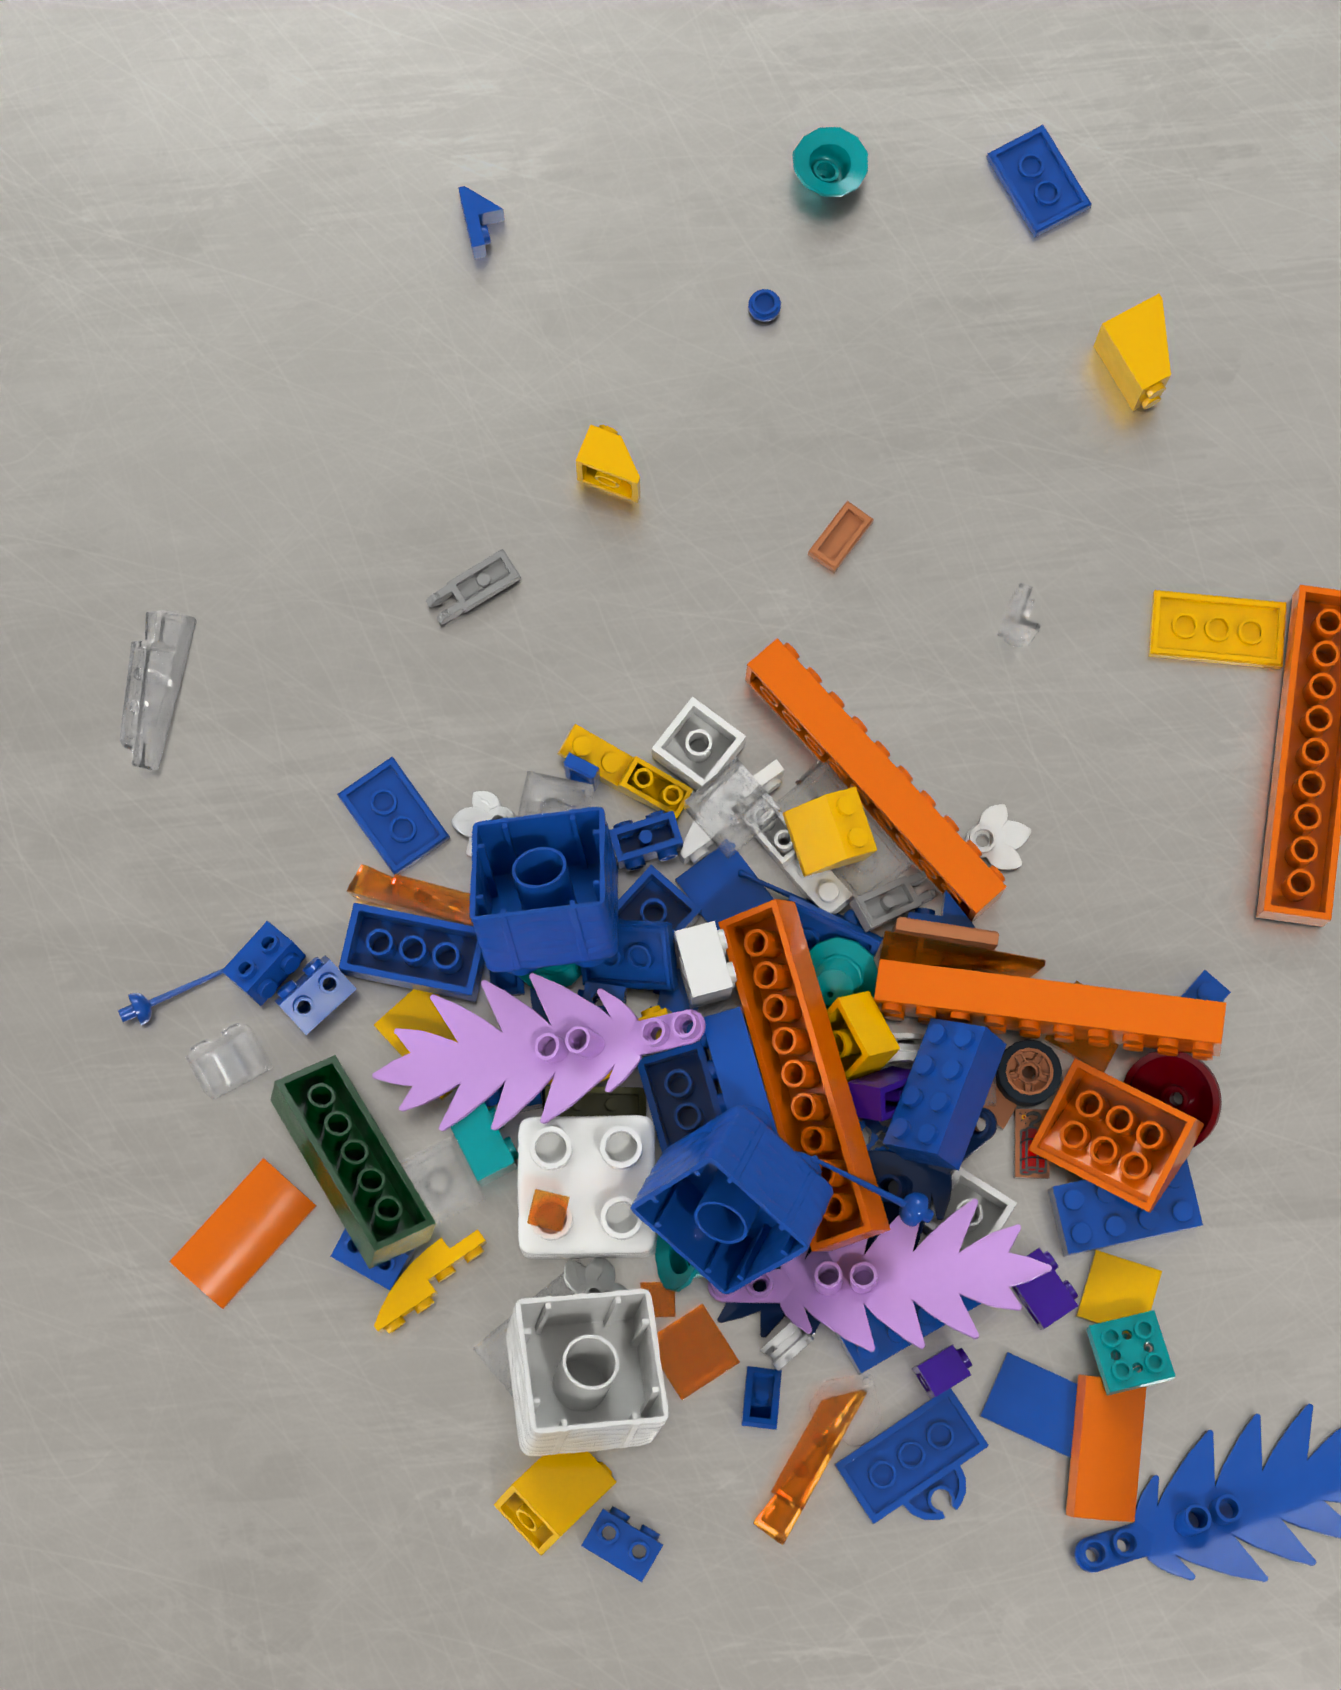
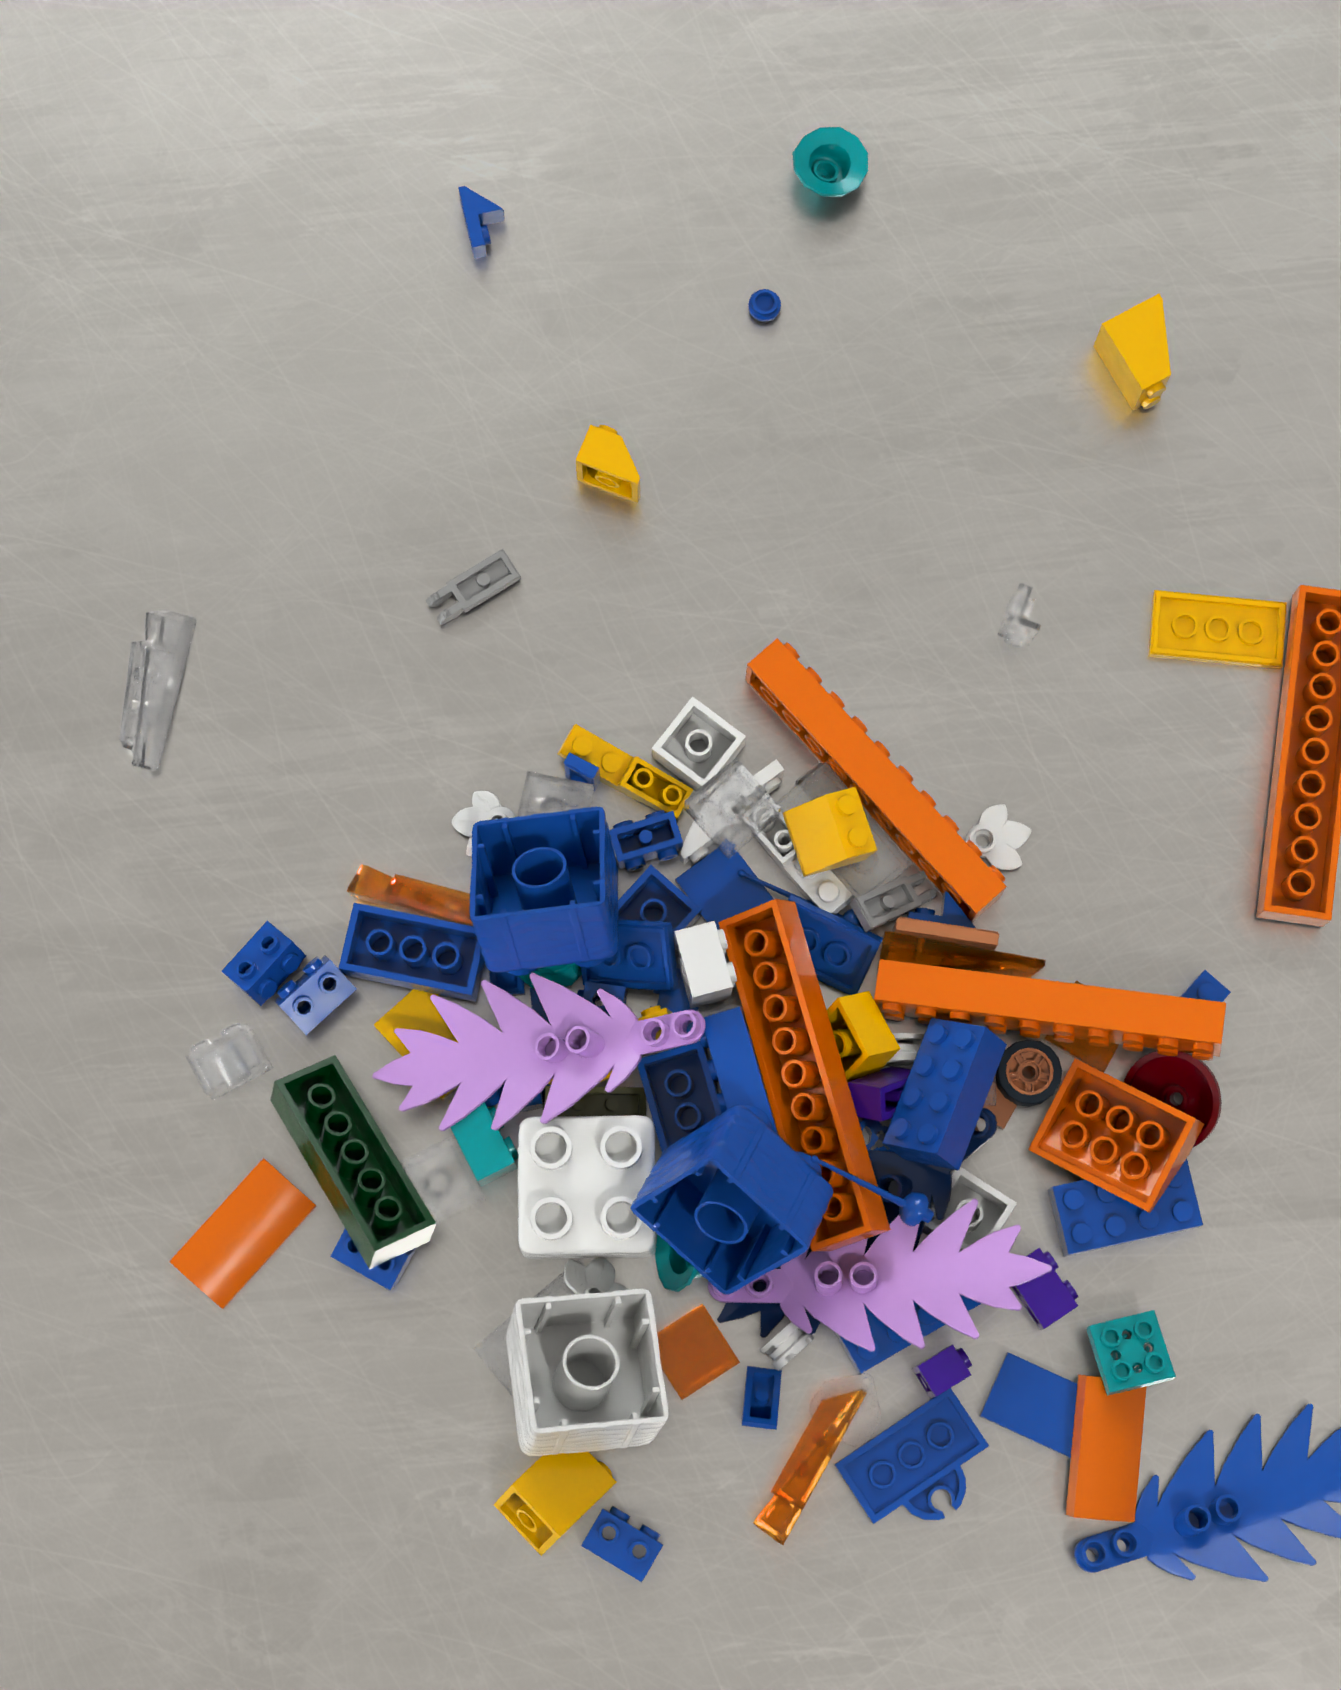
blue sword [118,968,224,1026] -> none
blue tile [337,756,450,877] -> none
yellow slope [374,1229,487,1334] -> none
clear orange tile [527,1189,570,1232] -> none
clear orange tile [640,1282,676,1318] -> none
nougat tile [808,501,874,573] -> none
teal hat [809,936,878,1009] -> none
blue tile [986,125,1092,238] -> none
tile [1014,1109,1049,1179] -> none
yellow tile [1075,1250,1162,1334] -> none

